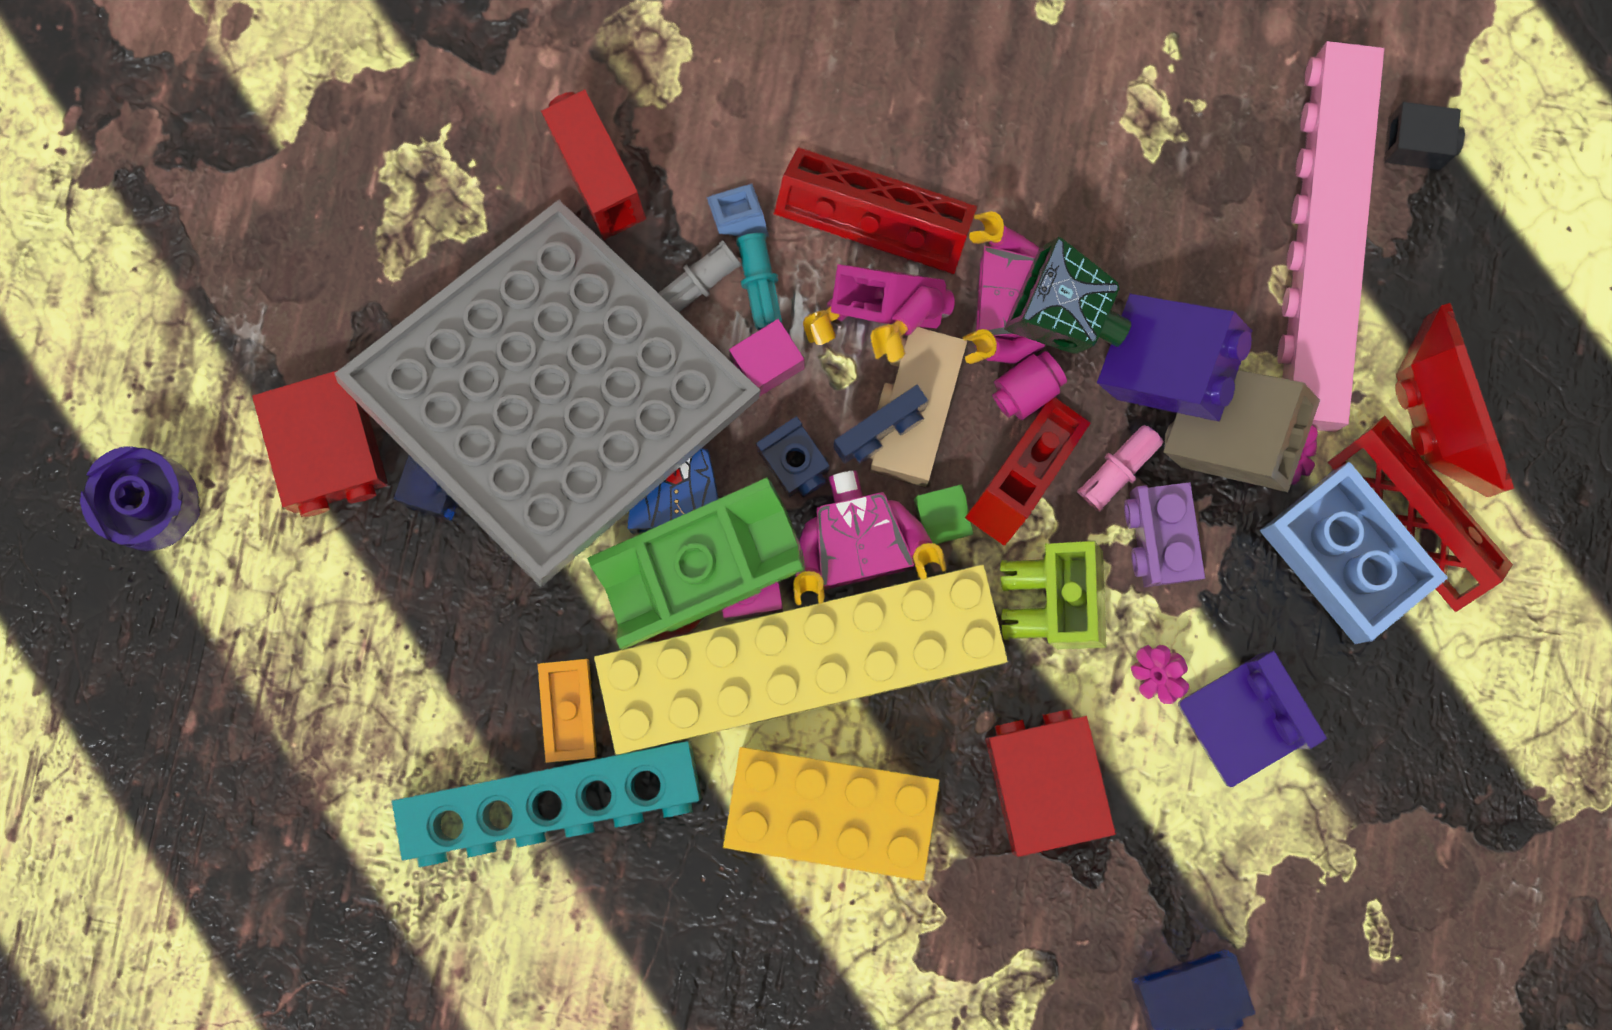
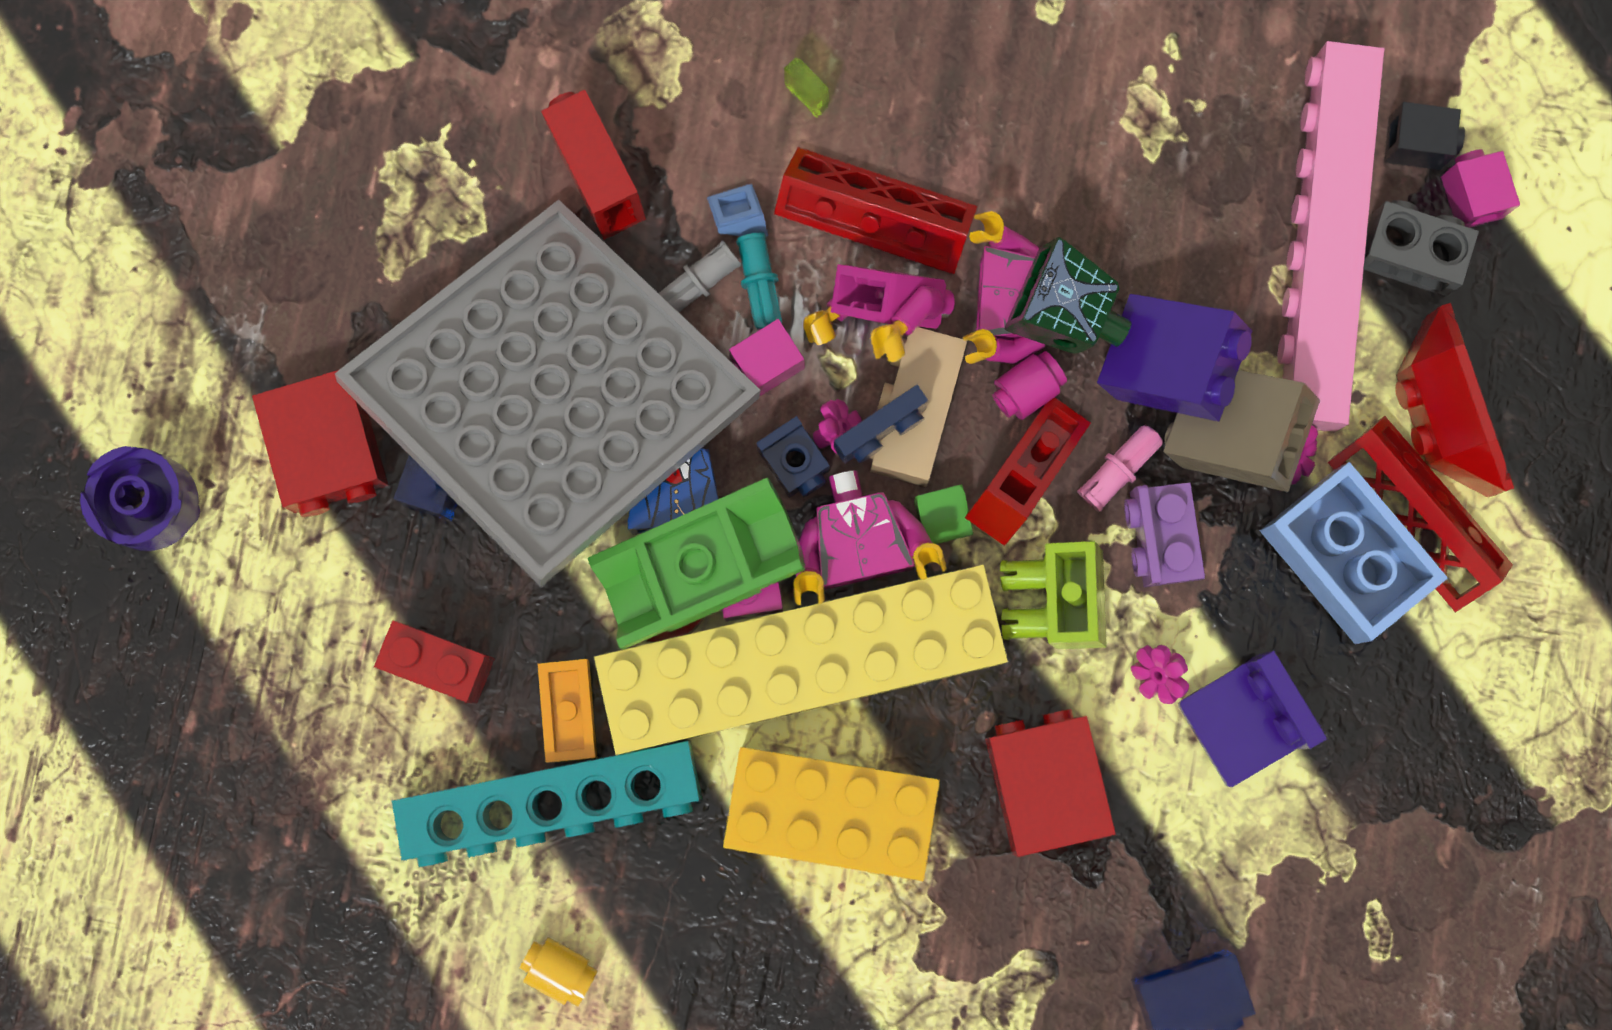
none -> red brick [374,620,495,704]
none -> yellow brick [519,937,598,1007]
none -> clear neon green tile [784,57,829,118]
none -> dark pink plant [813,399,862,458]
none -> dark grey brick [1363,200,1479,297]
none -> dark pink brick [1441,149,1520,228]

